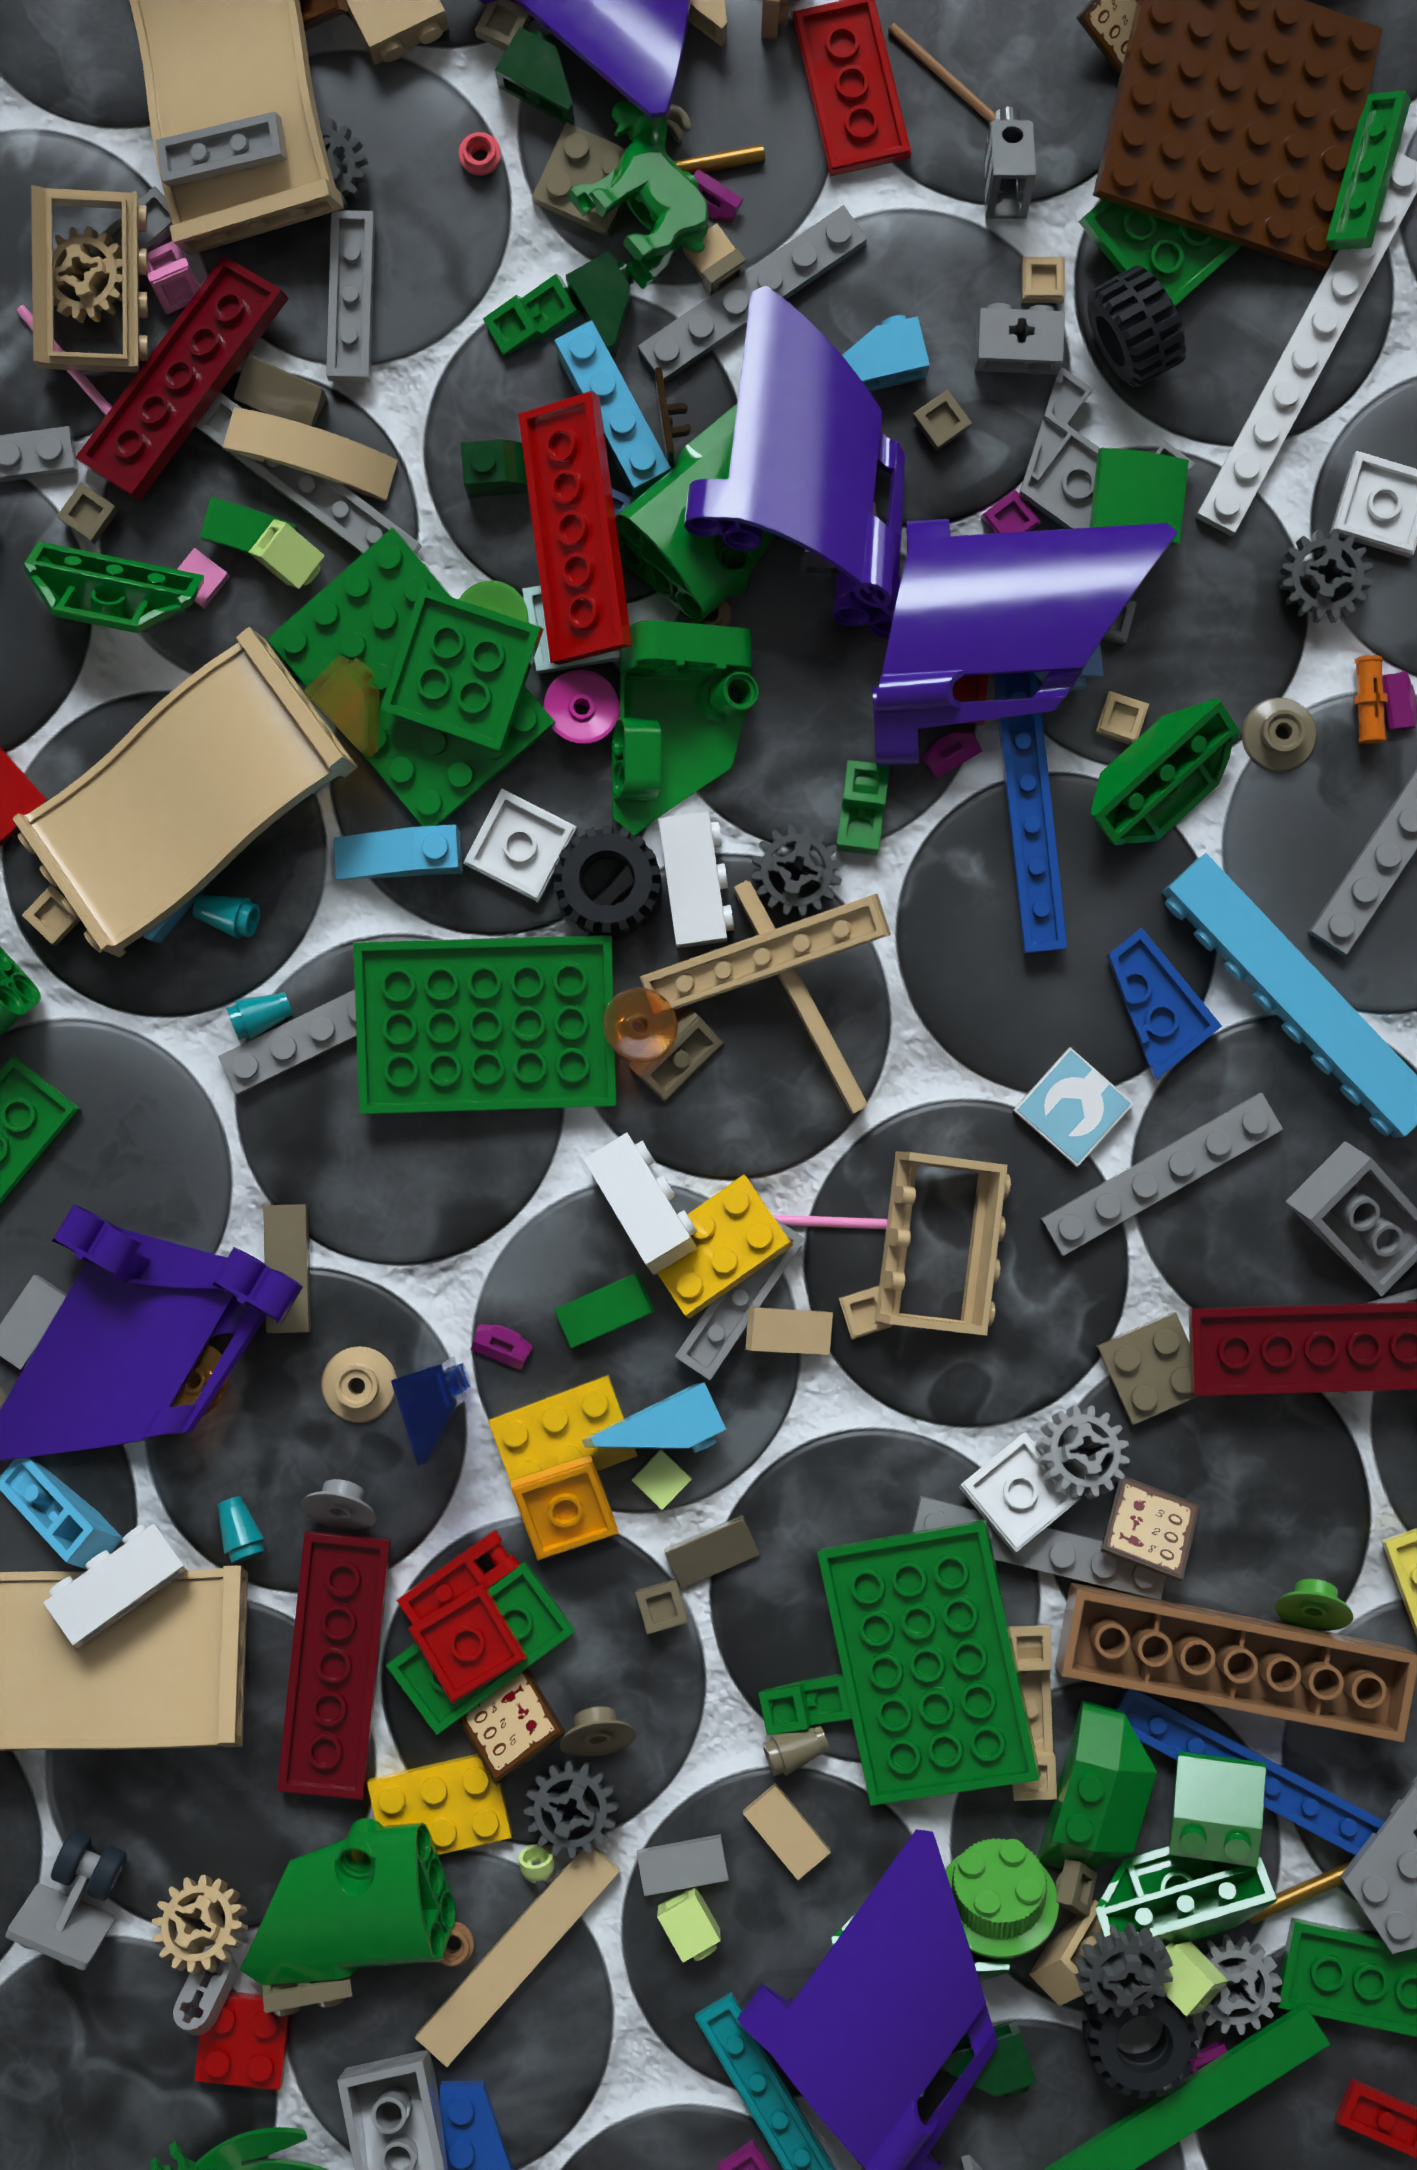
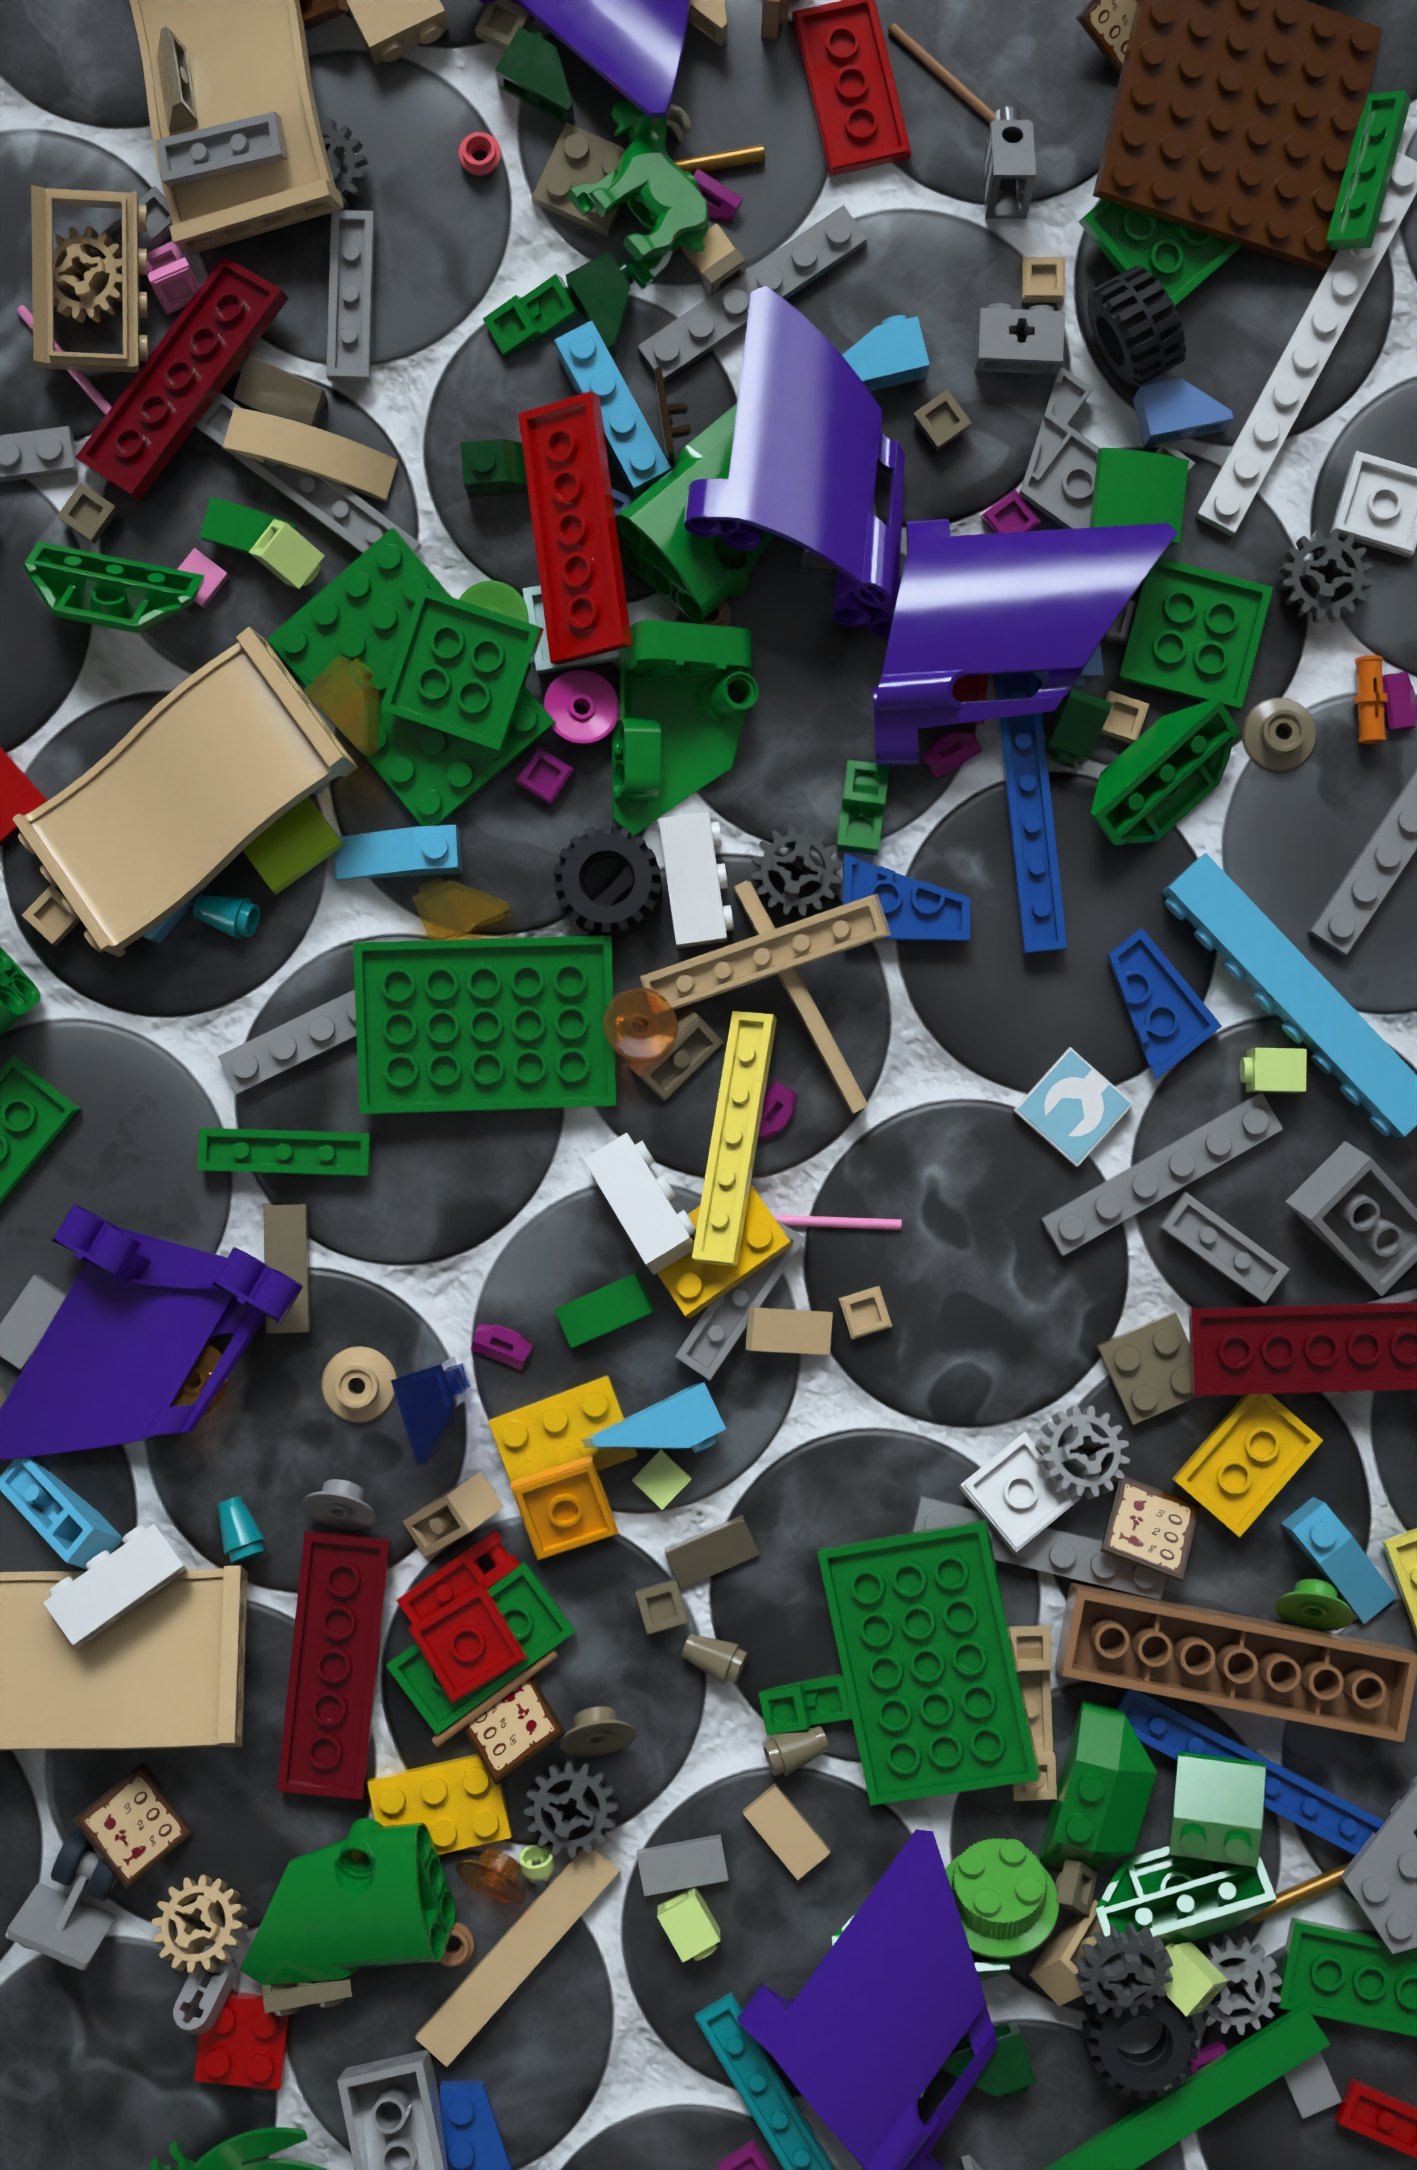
teal cone [226,992,293,1040] -> none
white tile [463,789,577,903] -> none
tan window [875,1151,1011,1336] -> none
none -> piece [72,1764,193,1889]
none -> dark tan slope [157,27,198,132]
none -> green plate [197,1128,372,1176]
none -> lime slope [243,796,344,895]
none -> tan slope [402,1471,504,1557]
none -> clear yellow slope [412,878,513,940]
none -> medium nougat axle [432,1649,559,1747]
none -> clear orange piece [456,1848,526,1904]
none -> magenta tile [515,746,574,806]
none -> dark tan cone [681,1633,748,1685]
none -> light yellow plate [691,1011,777,1267]
none -> magenta piece [758,1081,798,1142]
none -> blue wing [842,853,970,942]
none -> dark green slope [1045,689,1113,768]
none -> green plate [1117,557,1273,712]
none -> medium blue slope [1133,376,1233,448]
none -> light grey plate [1159,1193,1290,1303]
none -> yellow plate [1172,1394,1323,1537]
none -> yellowish green brick [1240,1048,1307,1093]
none -> medium azure slope [1281,1497,1397,1624]
none -> light grey tile [1283,2052,1342,2119]

